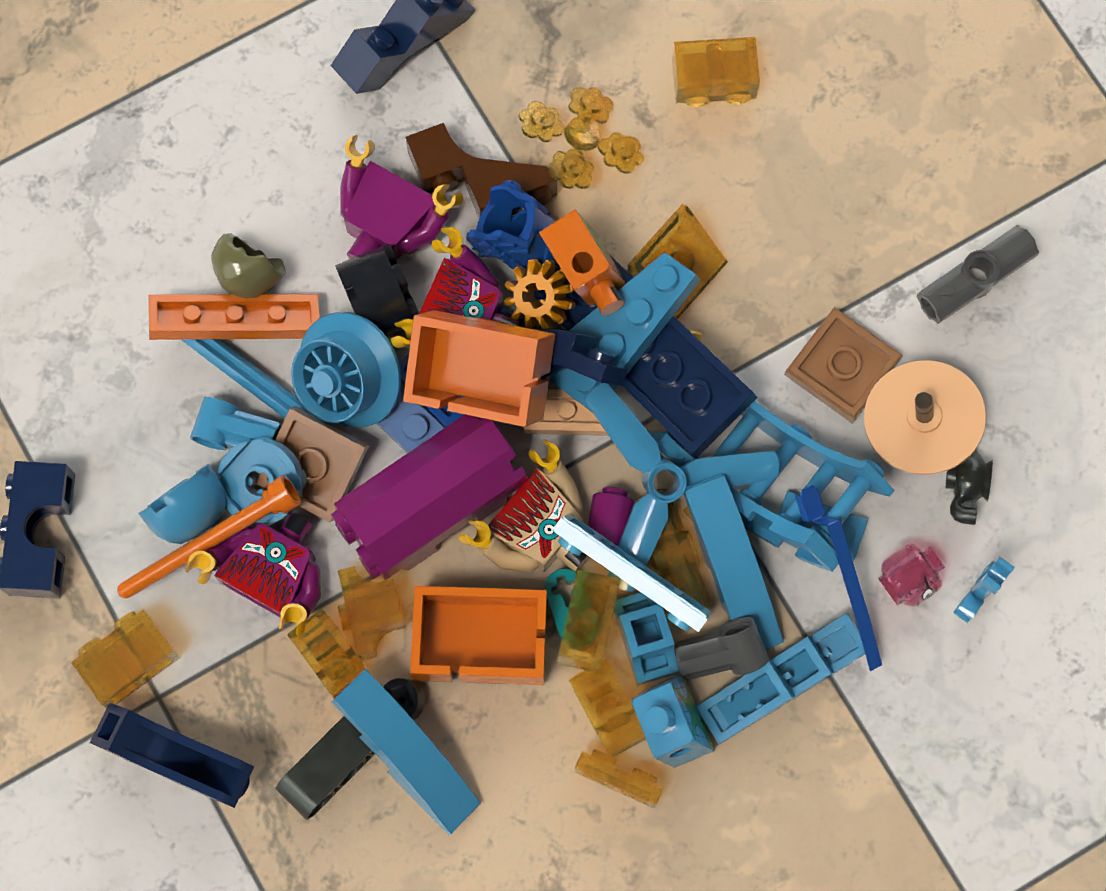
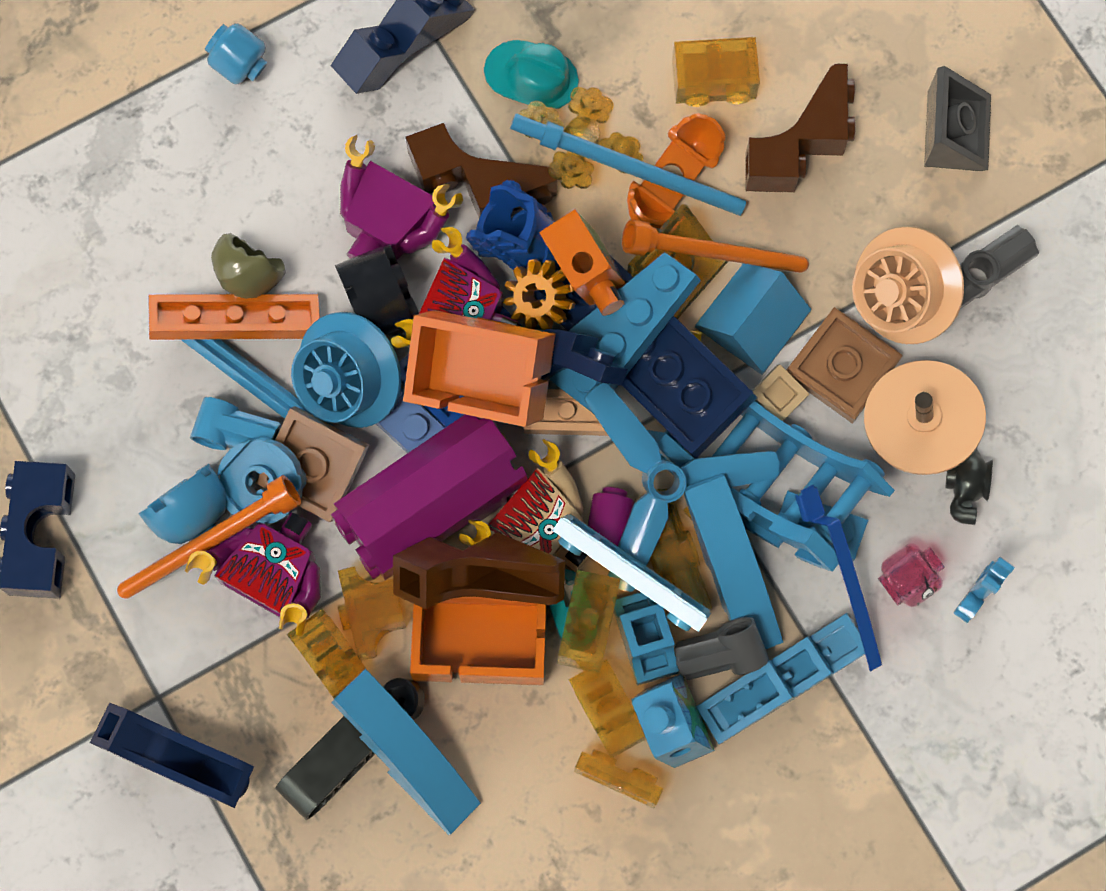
clear yellow brick [71,610,181,708] -> none
none -> dark azure head [205,23,268,85]
none -> reddish brown arch [393,532,565,609]
none -> teal piece [484,40,579,110]
none -> dark azure bar [510,113,746,216]
none -> orange piece [622,219,809,273]
none -> orange piece [627,113,725,228]
none -> dark azure slope [695,264,811,375]
none -> reddish brown arch [745,63,855,193]
none -> tan plate [752,364,809,421]
none -> light nougat piece [852,227,964,344]
none -> dark grey slope [924,66,991,171]

